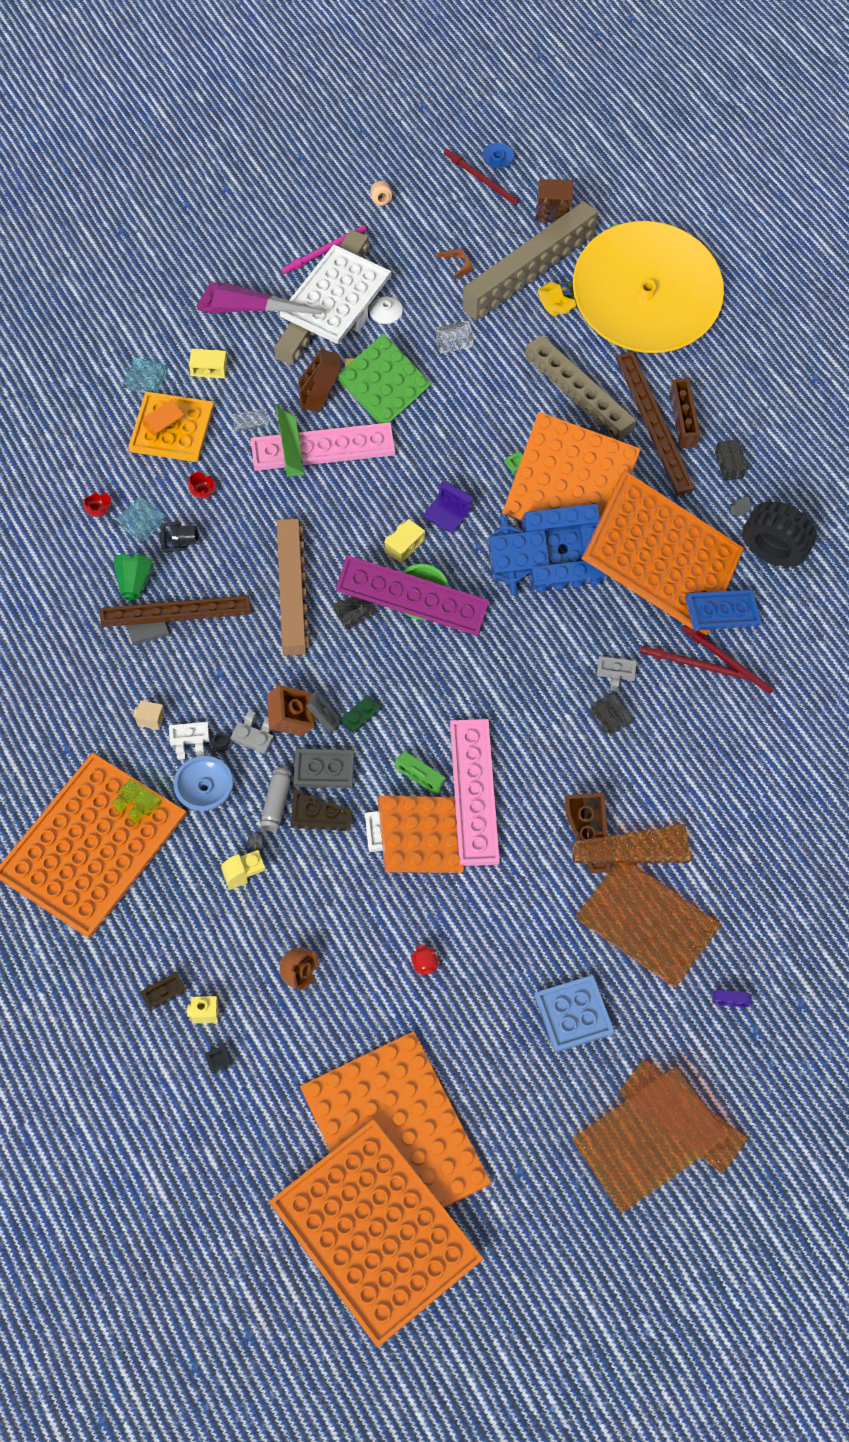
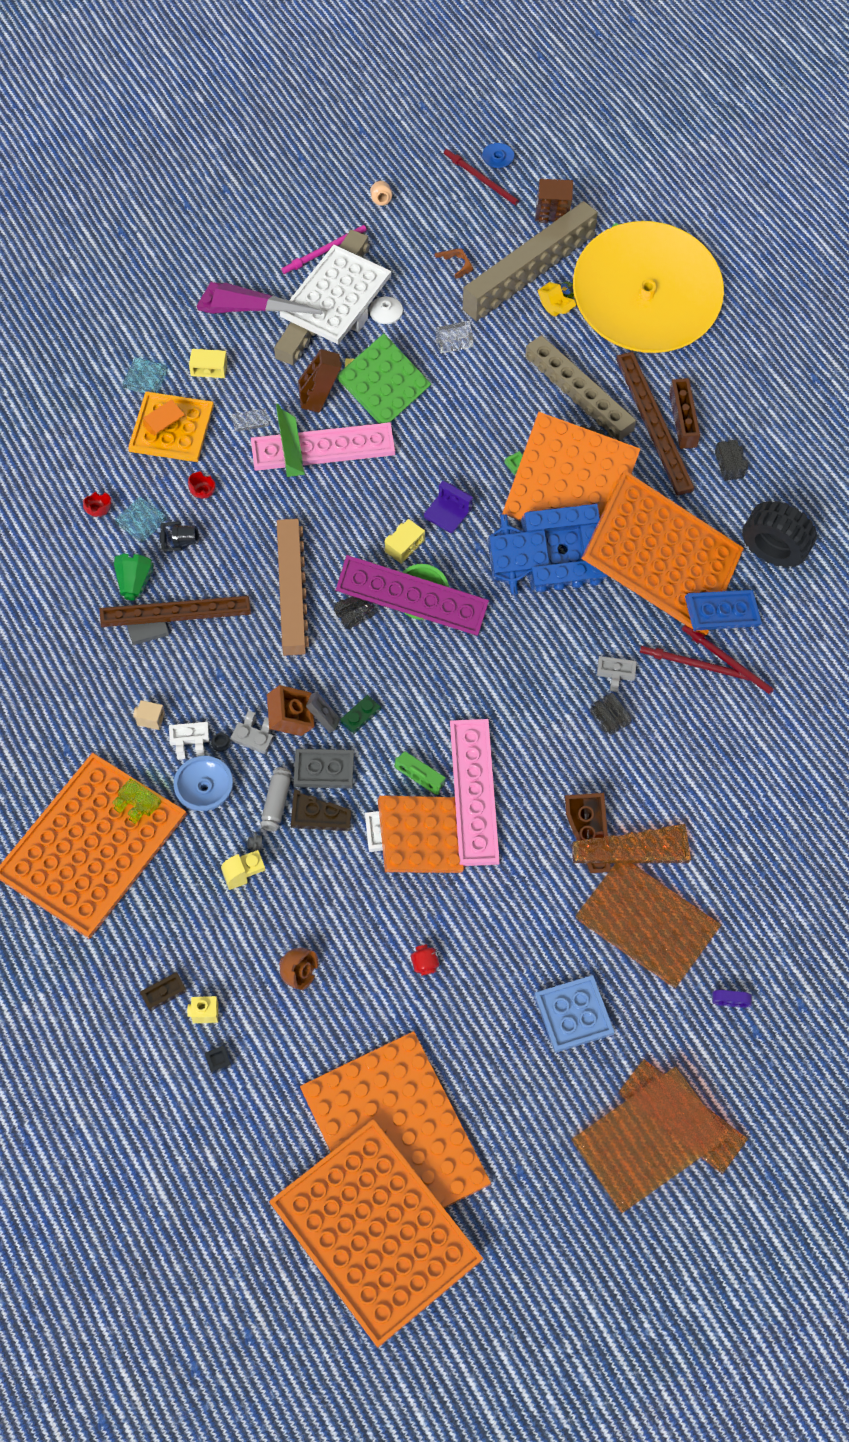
dark grey piece [730,497,751,517] -> none

